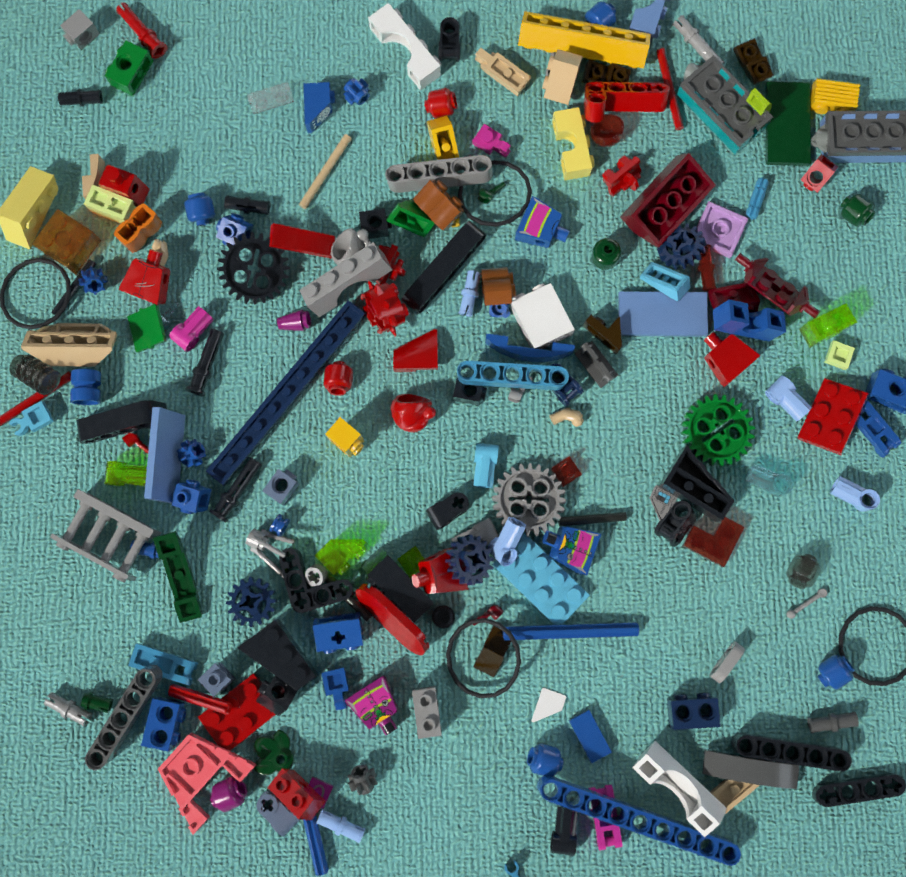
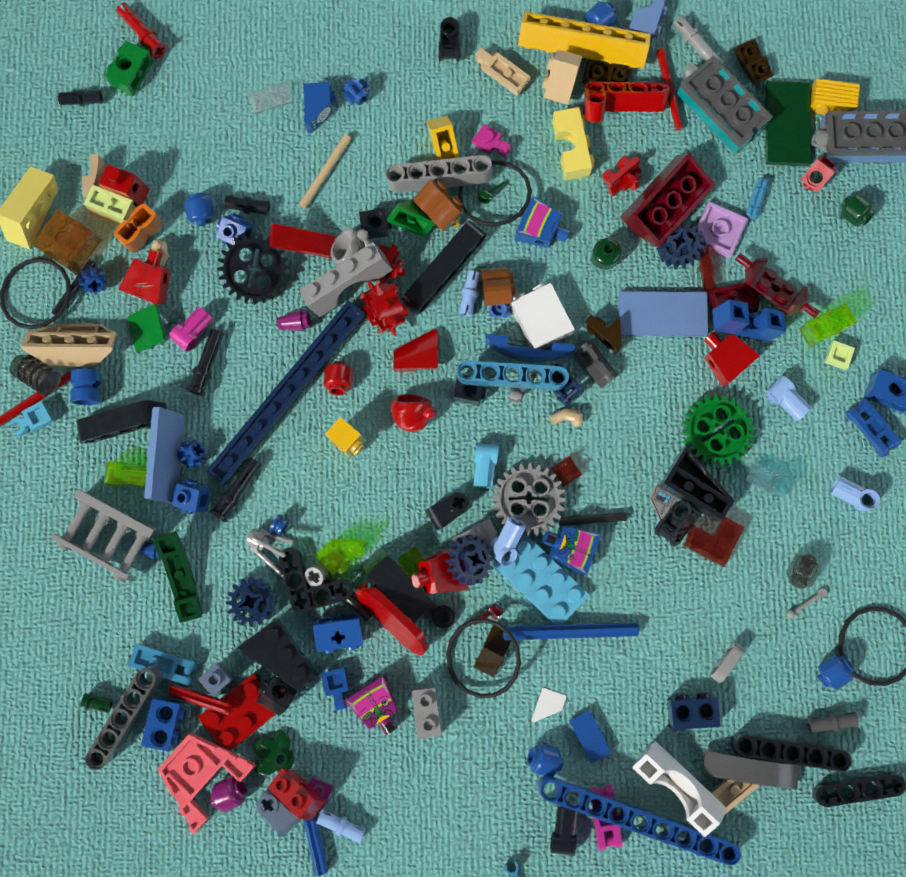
light grey pin [44,692,93,727] -> none
light grey brick [60,9,100,50] -> none
red hand [122,433,149,454] -> none
sand blue brick [263,469,300,506] -> none
dark grey gear [348,765,378,795] -> none
white arch [368,3,441,90] -> none
red head [424,87,457,119] -> none
clear red hair [590,114,624,147] -> none
medium azure slope [640,262,690,301] -> none
lime slope [746,88,772,115] -> none
red plate [798,378,868,456] -> none

